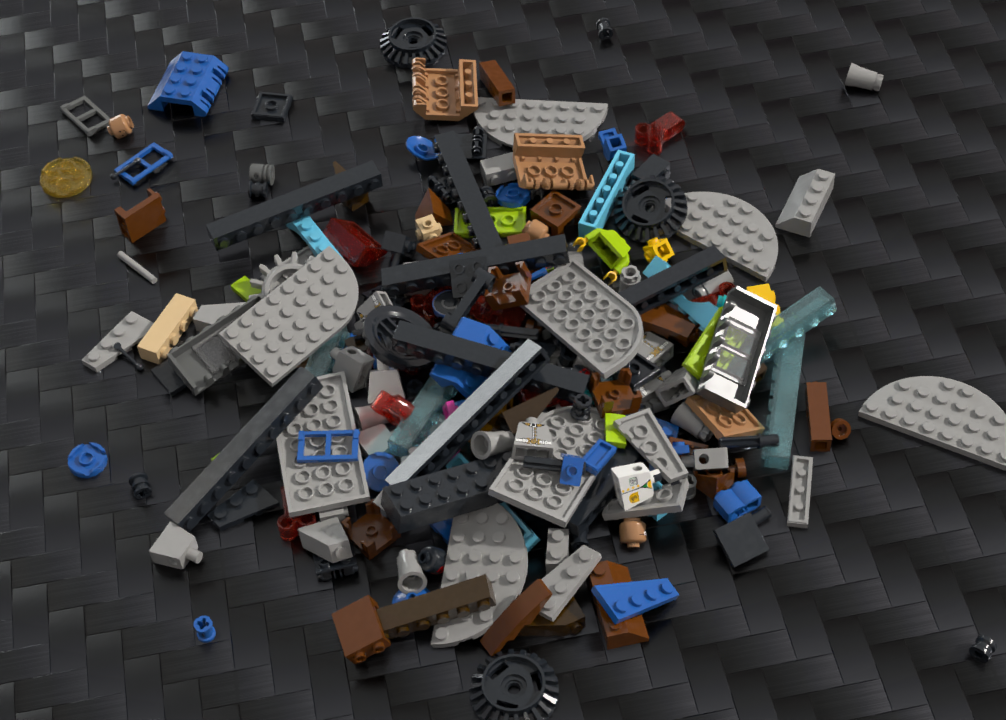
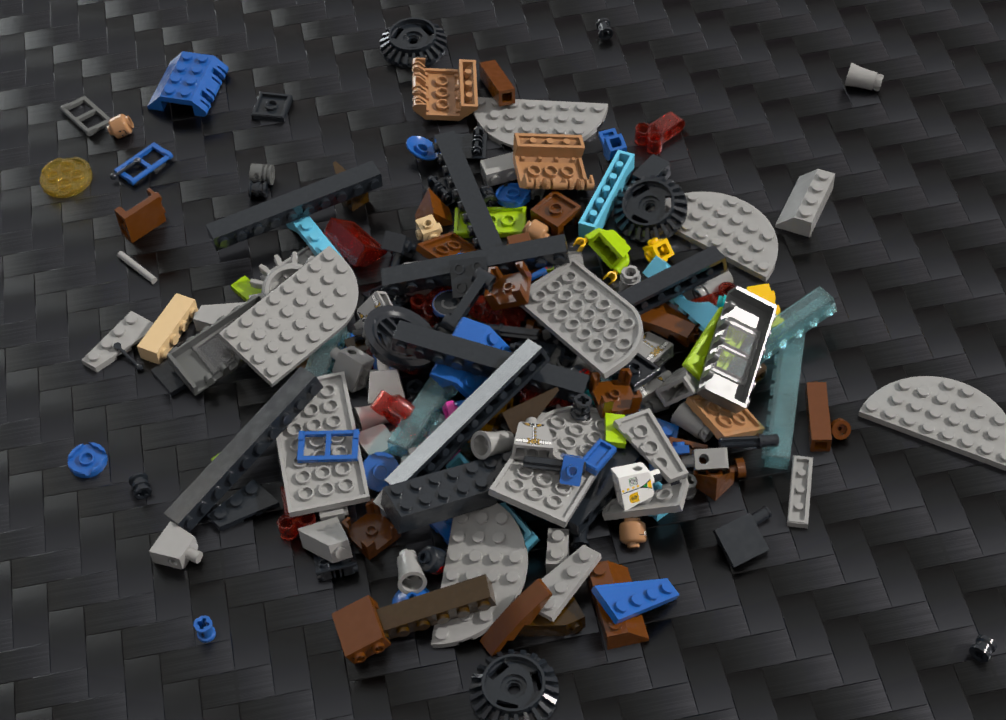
blue brick [713,480,762,523] -> none

